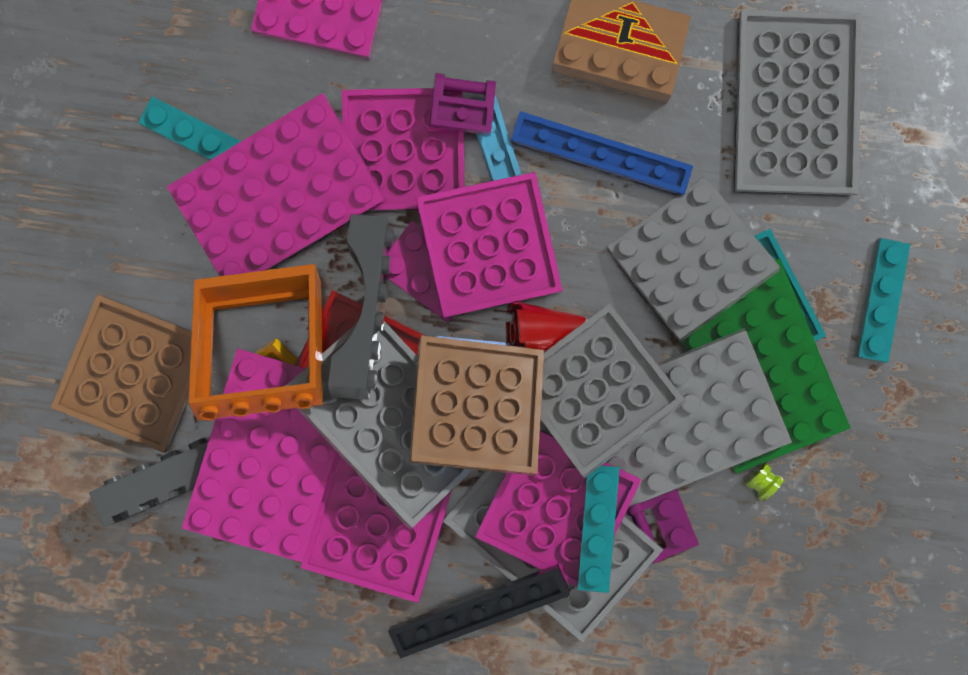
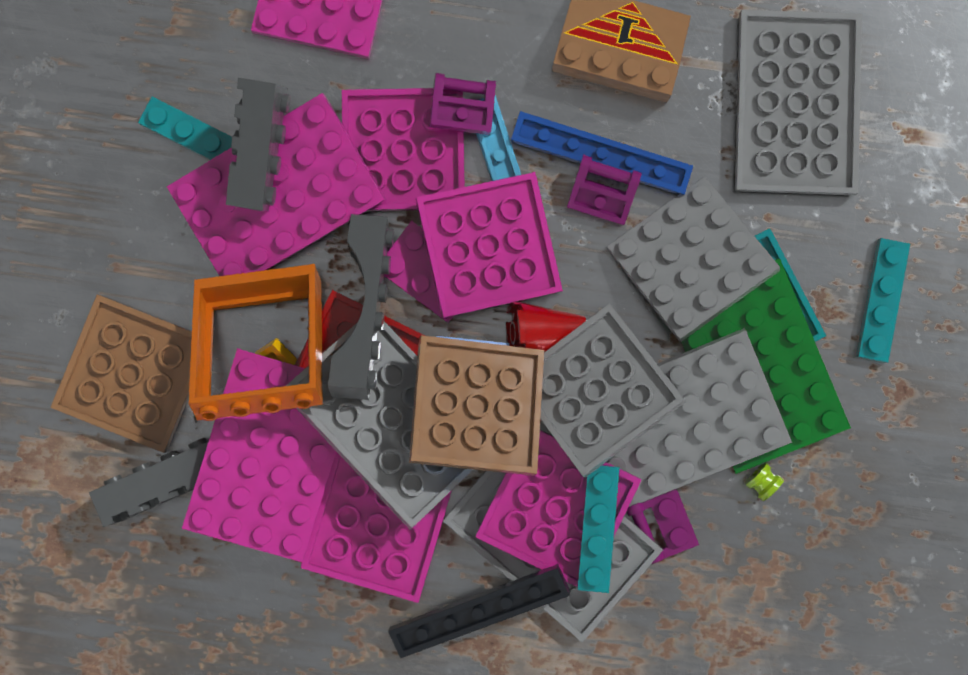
none -> dark grey wedge [226,77,291,211]
none -> magenta plate [567,154,642,225]

